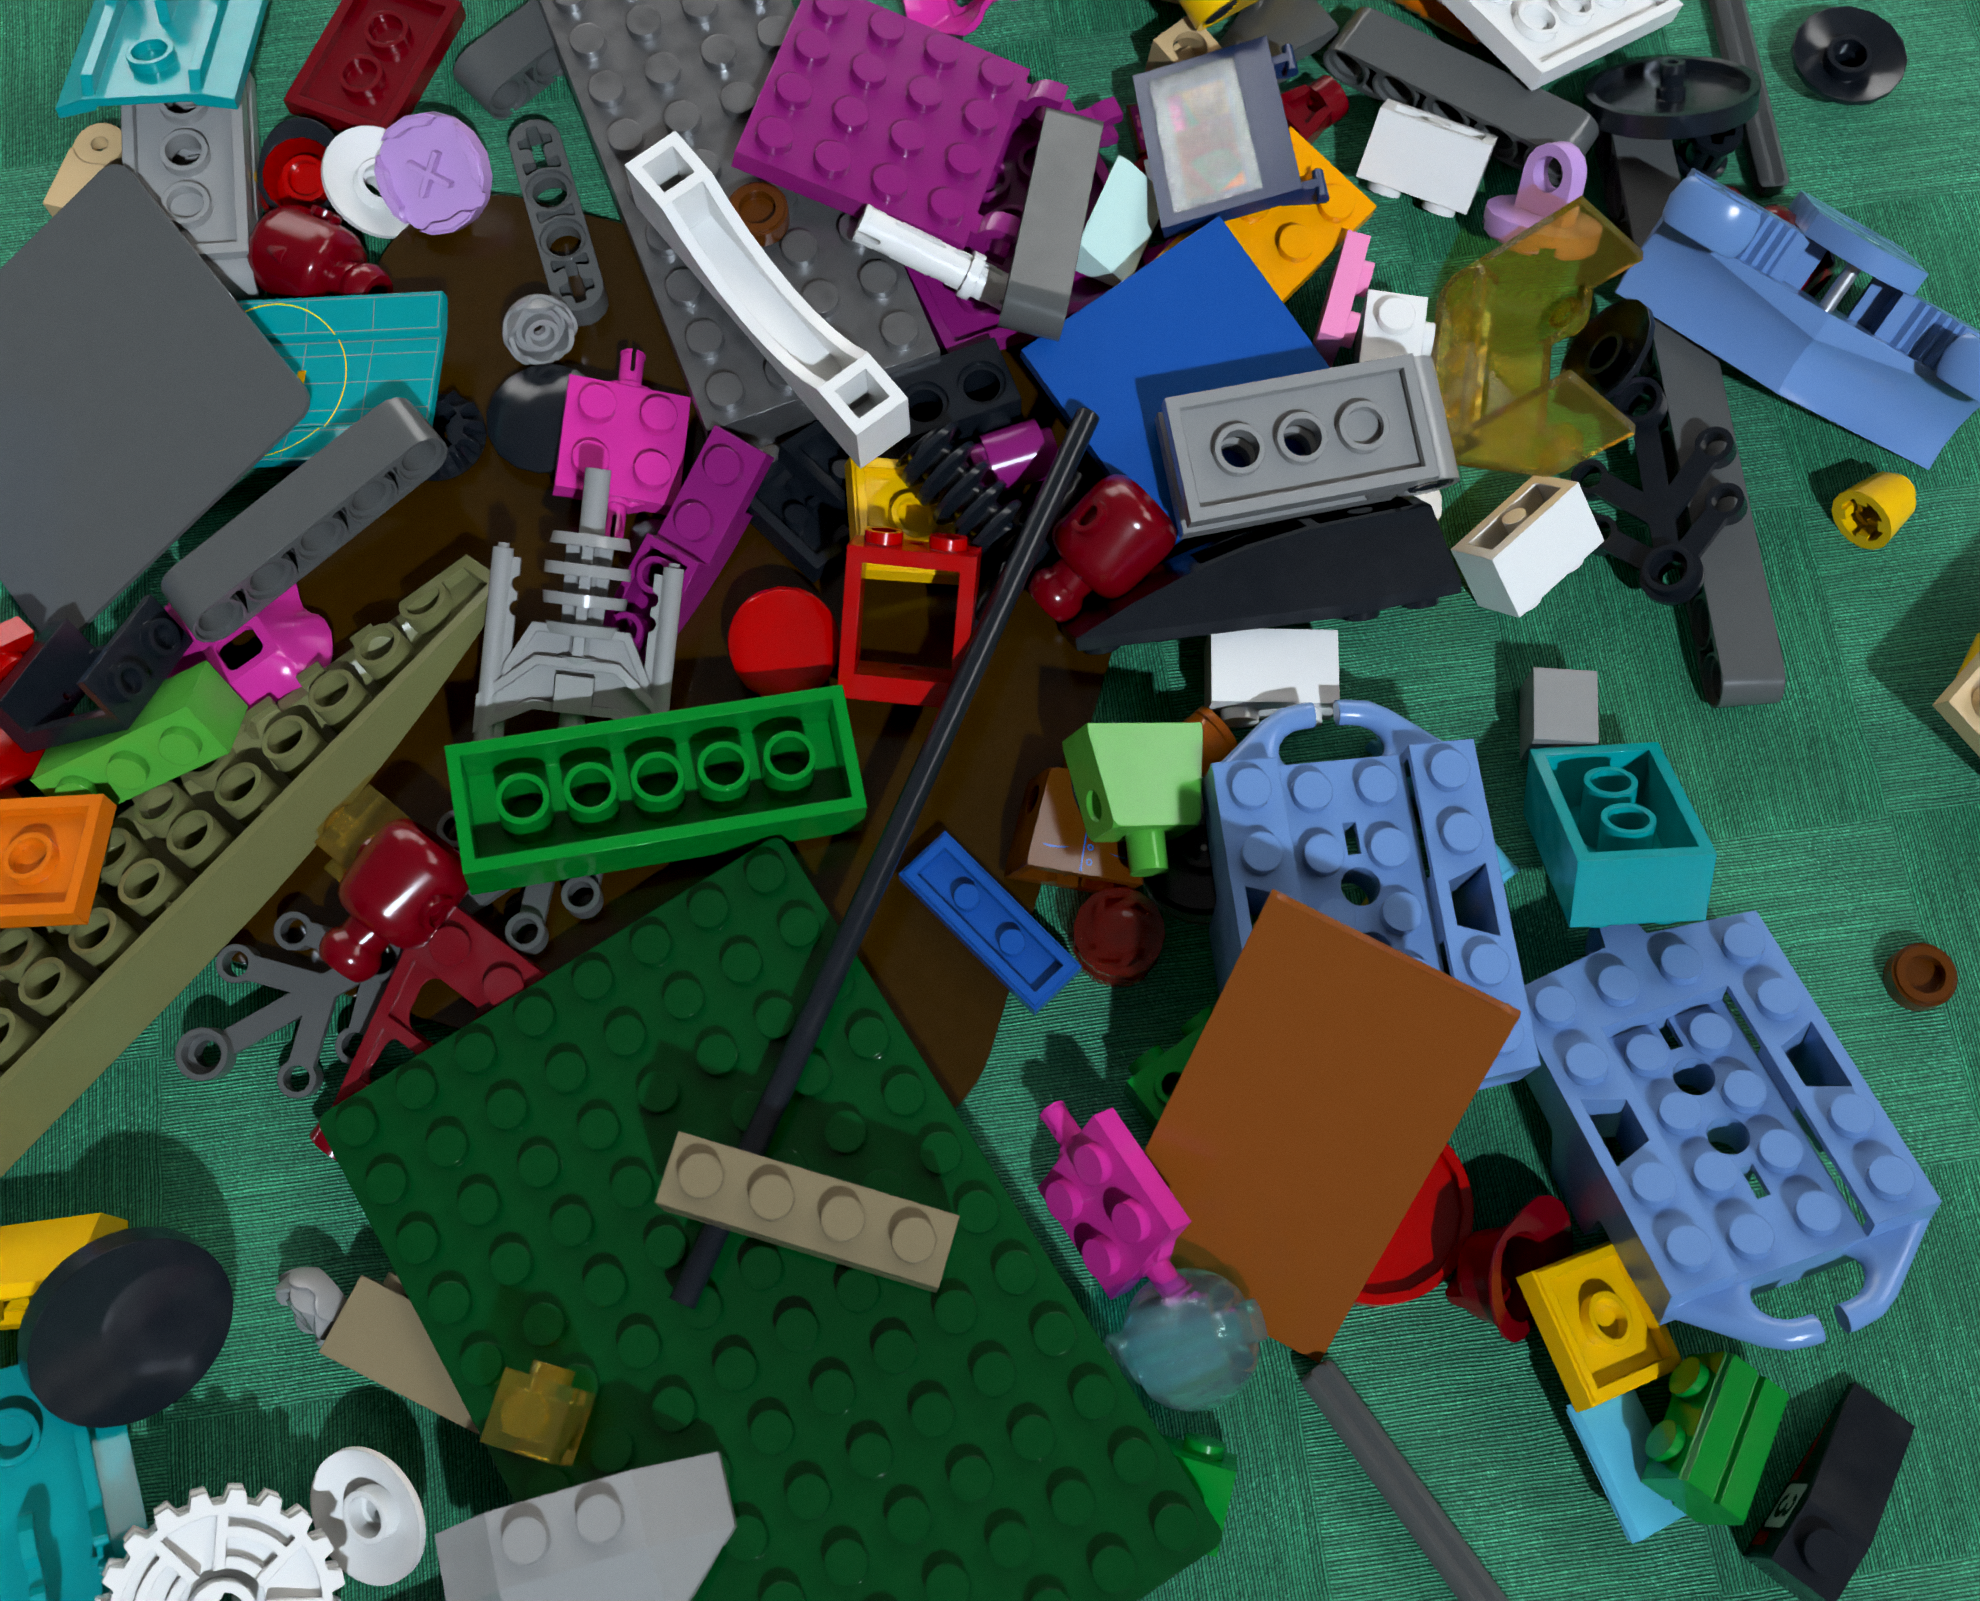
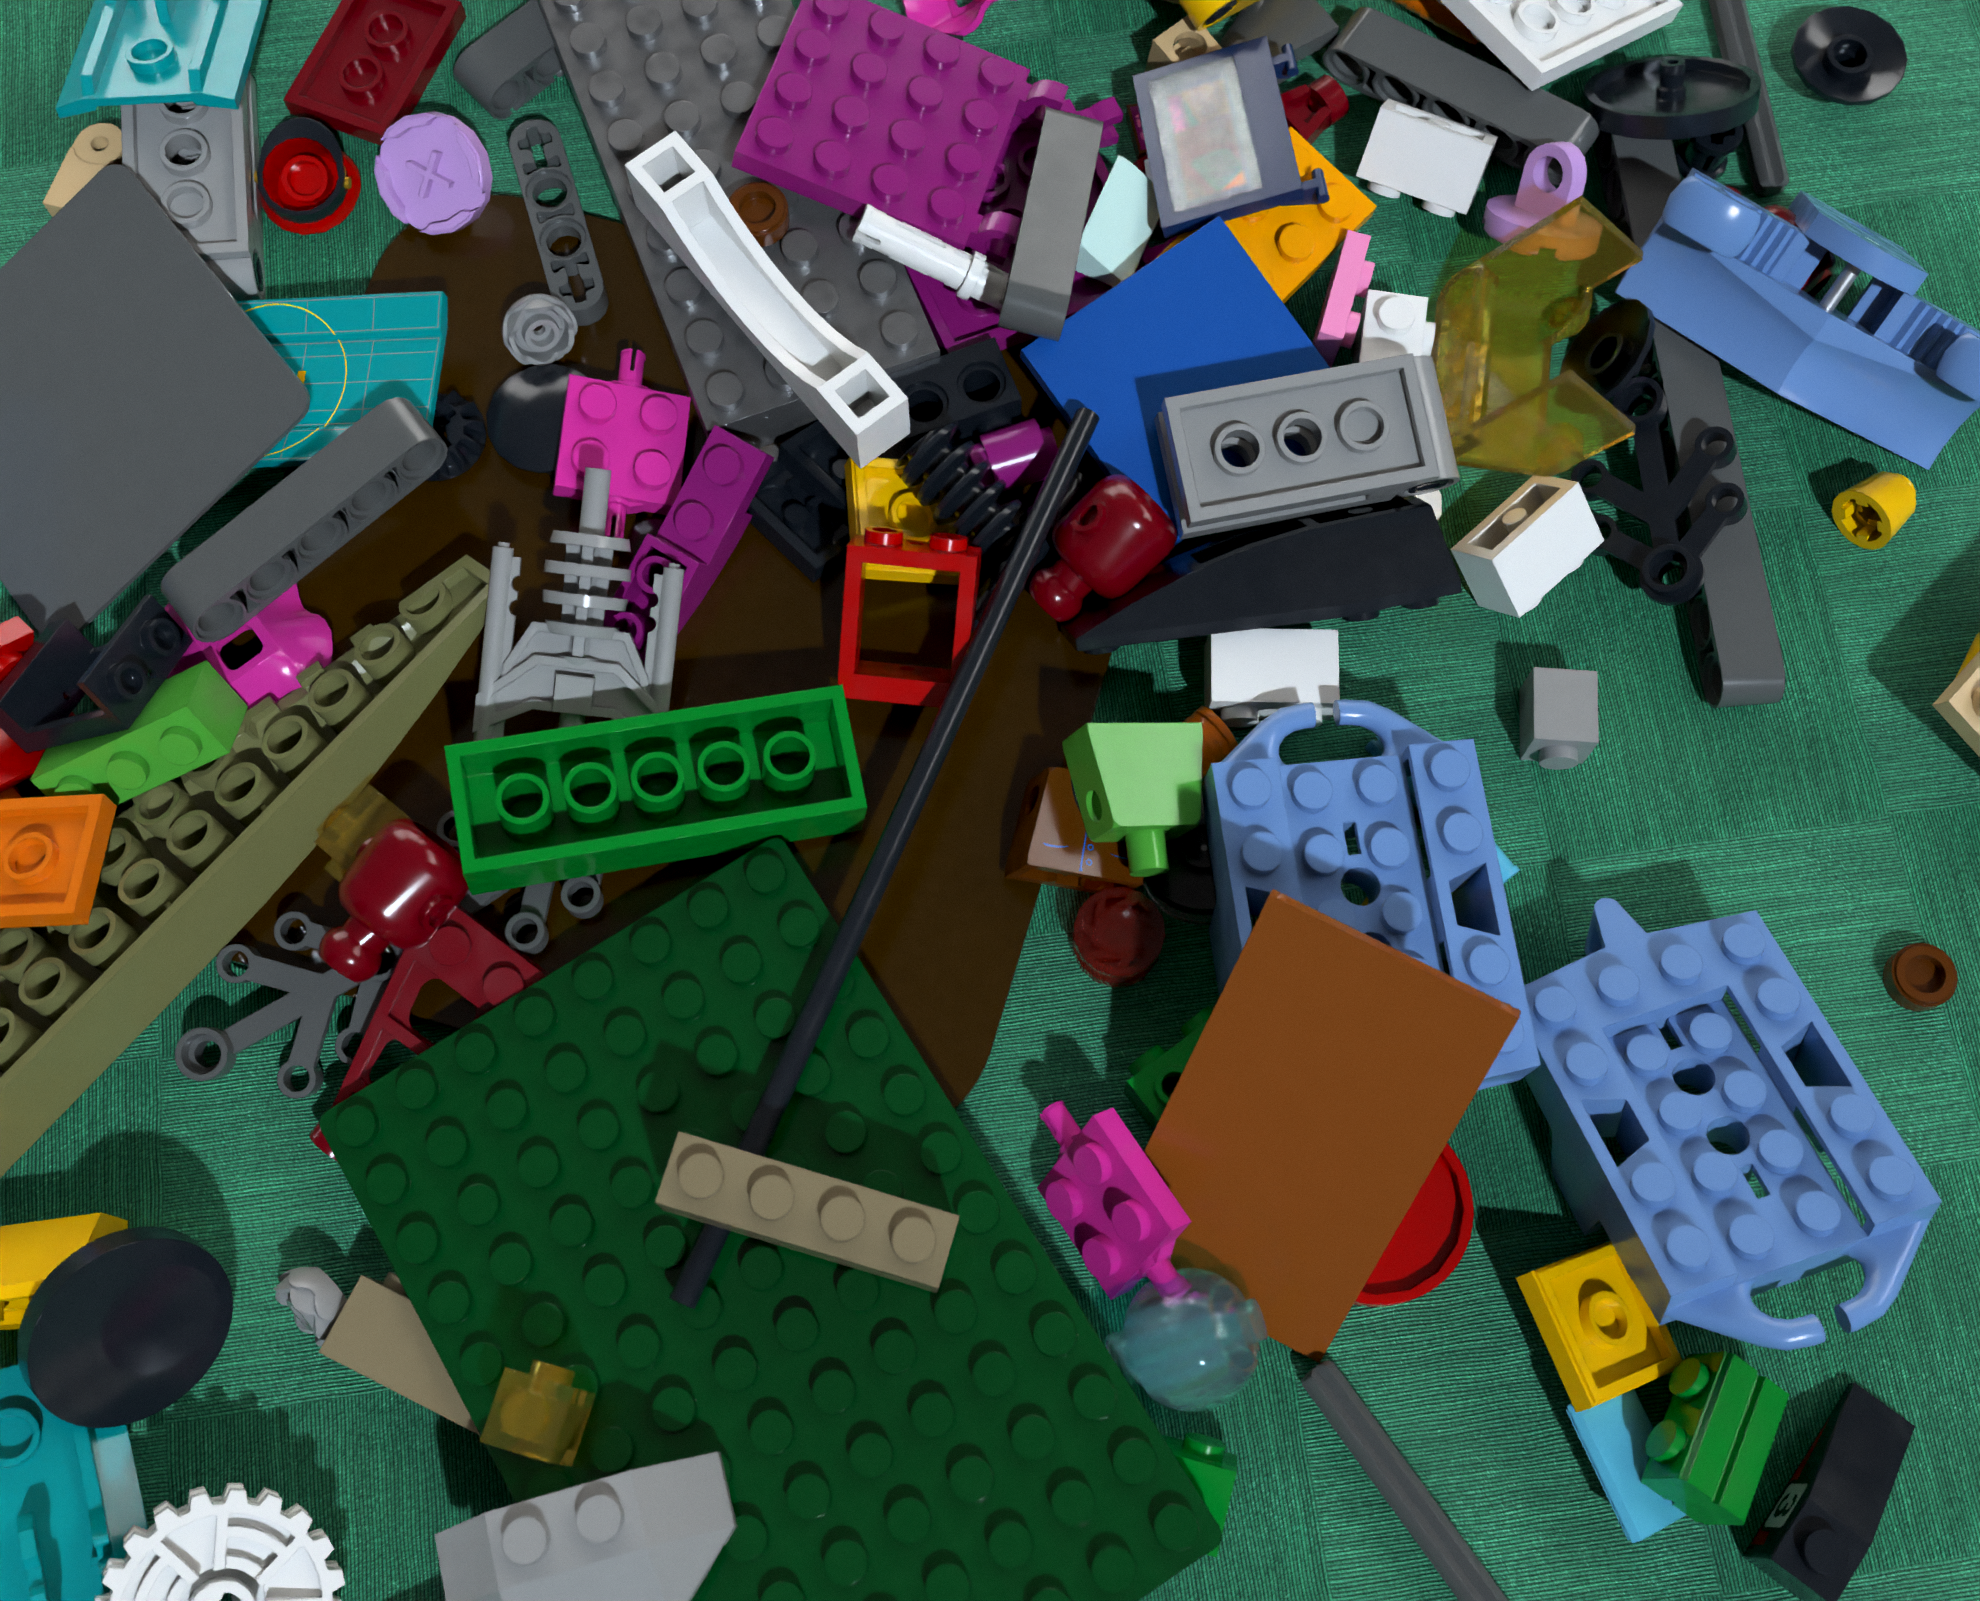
dark red piece [247,204,393,299] -> none
white dish [310,1446,426,1586] -> none
white dish [321,126,410,239] -> none
red piece [728,586,839,697] -> none
blue tile [898,831,1082,1016] -> none
dark red piece [1445,1194,1573,1343] -> none
teal brick [1523,742,1717,928] -> none

